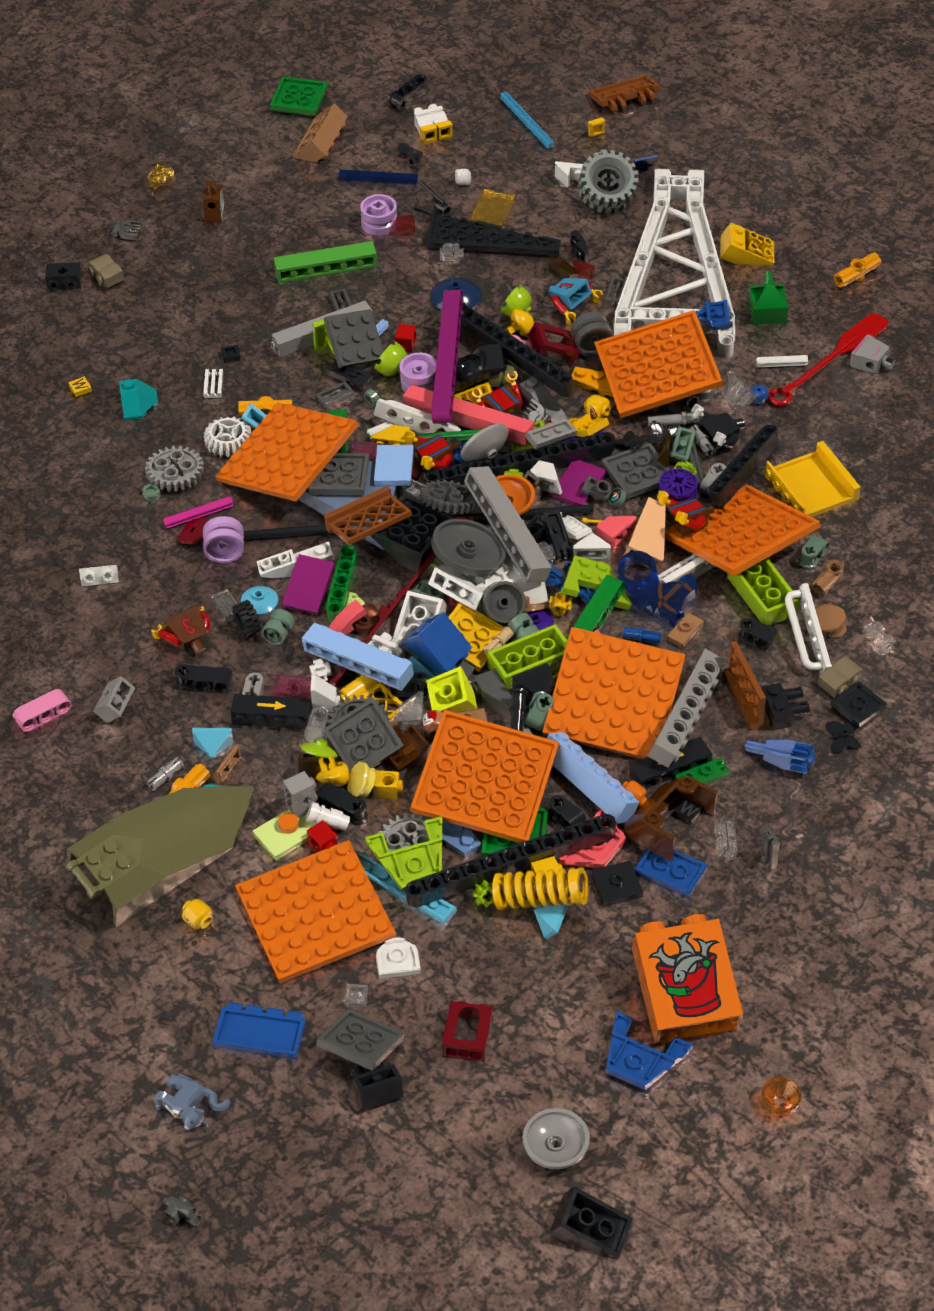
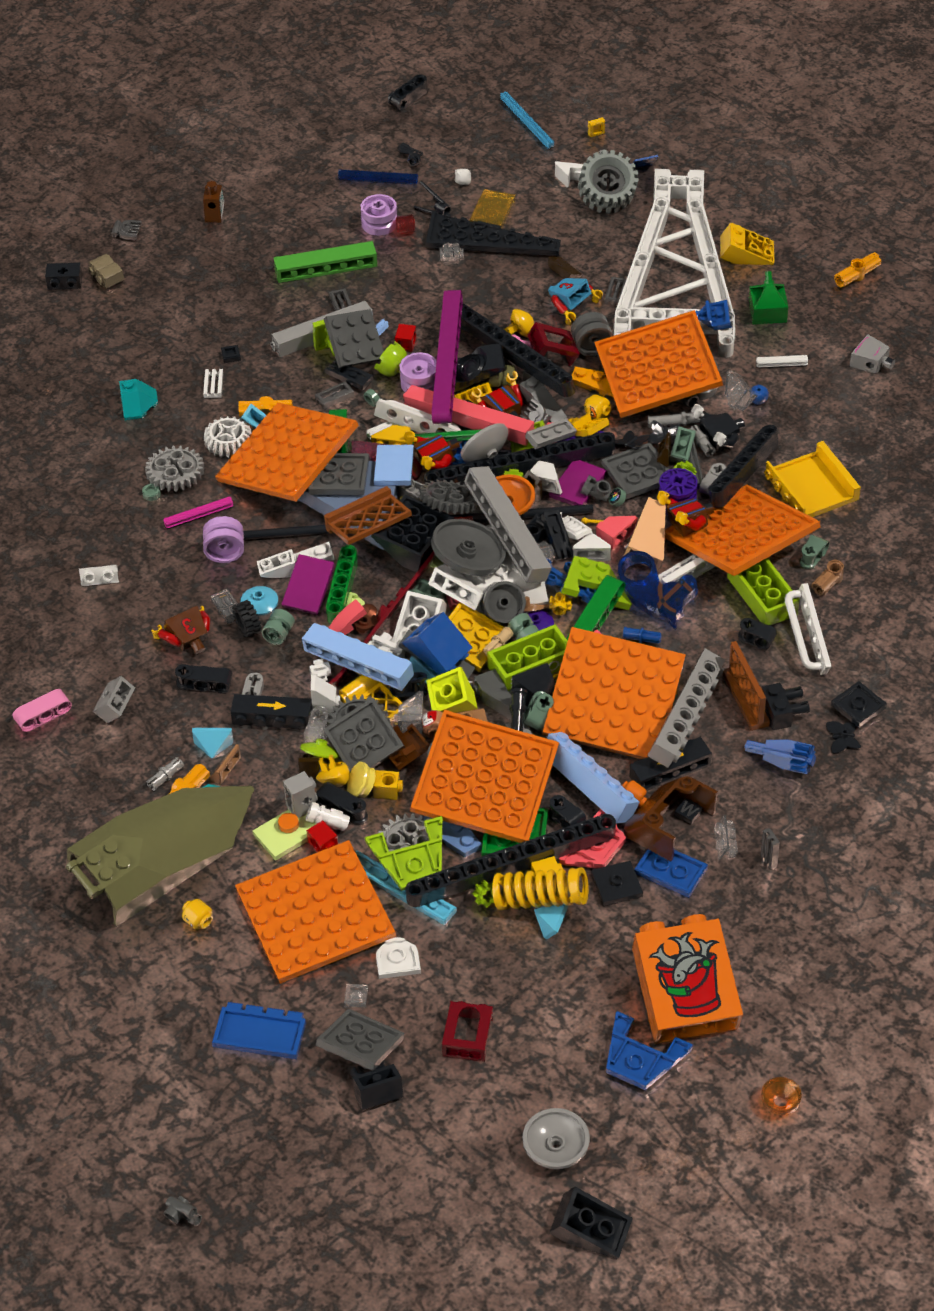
yellow tile [68,376,92,397] -> none
clear yellow plate [147,164,174,187] -> none
sand blue animal [153,1073,230,1130] -> none
dark red piece [178,518,209,544] -> none
green plate [270,76,328,116] -> none
clear pink brick [273,674,311,699] -> none
medium nougat slope [292,103,348,162] -> none
hips [414,104,453,144] -> none
dark blue dish [430,277,481,312] -> none
lime cylinder [500,284,532,318] -> none
black slope [570,230,588,265] -> none
clear red slope [573,260,595,278] -> none
dark orange hinge [589,75,660,112] -> none
medium nougat plate [667,613,704,648] -> none
green hinge [675,757,732,785] -> none
red piece [768,313,889,406] -> none
medium nougat hat [815,604,847,638] -> none
dark tan brick [818,656,863,698] -> none
clear hinge [863,616,897,655] -> none

